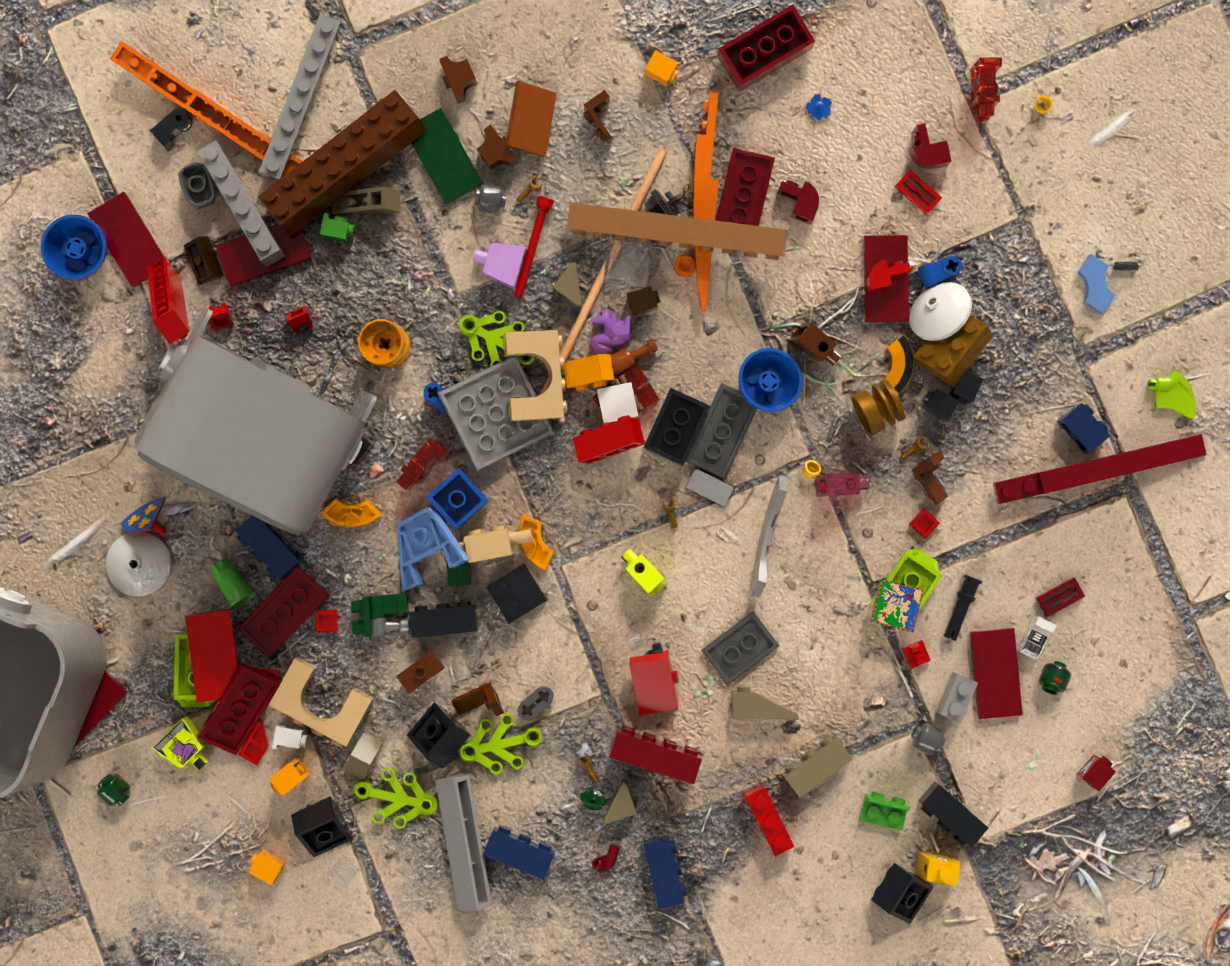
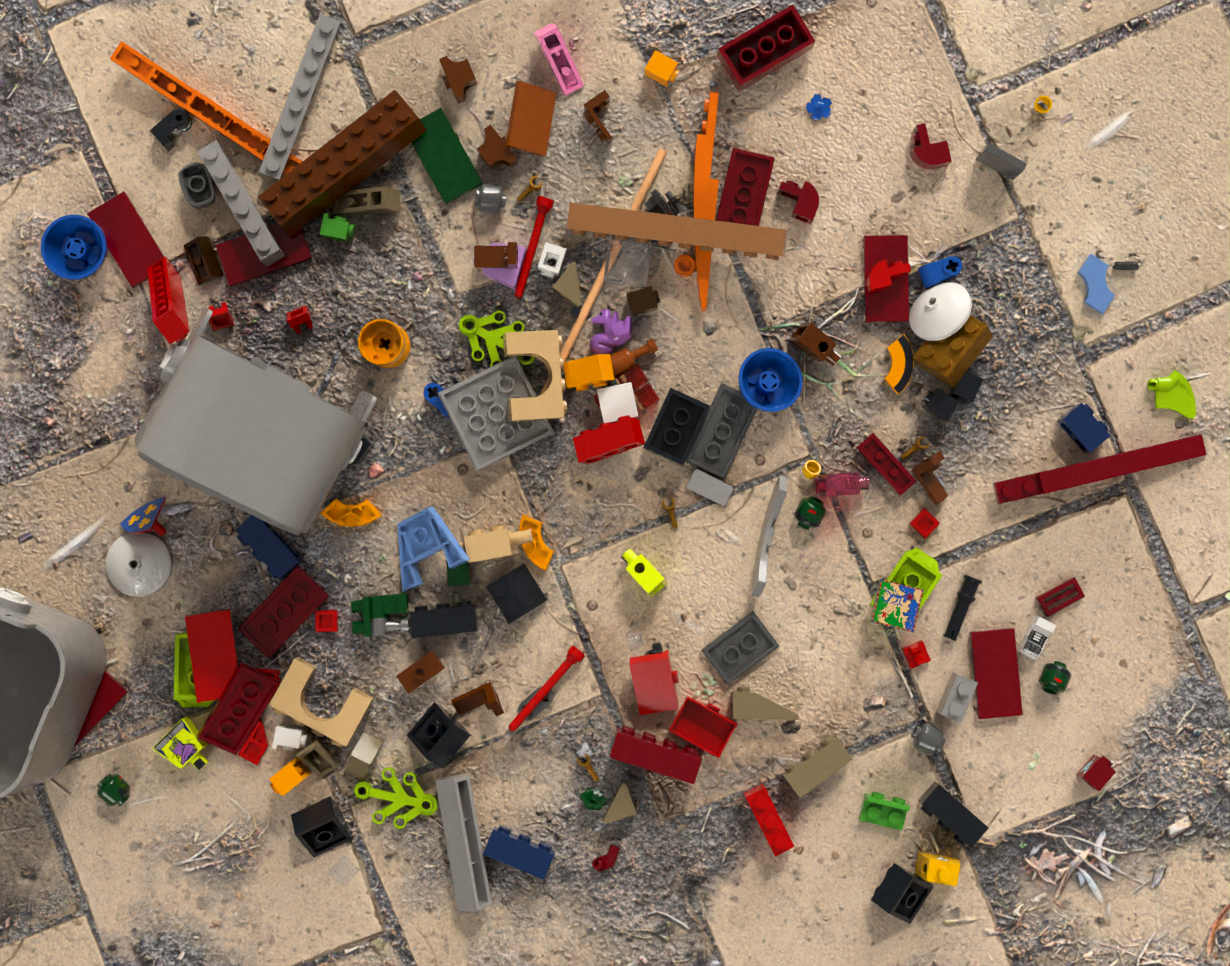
bright green plant [210,558,256,610] -> none
light orange brick [248,849,286,885] -> none
clear red hips [396,437,452,490] -> none
blue brick [426,468,490,530] -> none
lime plant [459,713,542,774] -> none
dark blue brick [643,835,687,909] -> none
pearl gold wheel [851,379,905,436] -> none
red tile [895,169,942,215] -> none
clear red hips [970,57,1002,121] -> none
none -> dark tan slope [296,738,338,778]
none -> reddish brown bracket [474,242,518,269]
none -> red piece [508,645,585,732]
none -> bright pink slope [533,23,584,96]
none -> white brick [538,242,567,278]
none -> red container [668,695,738,758]
none -> dark green head [794,496,826,530]
none -> dark red plate [856,433,917,496]
none -> dark grey tile [975,143,1027,180]

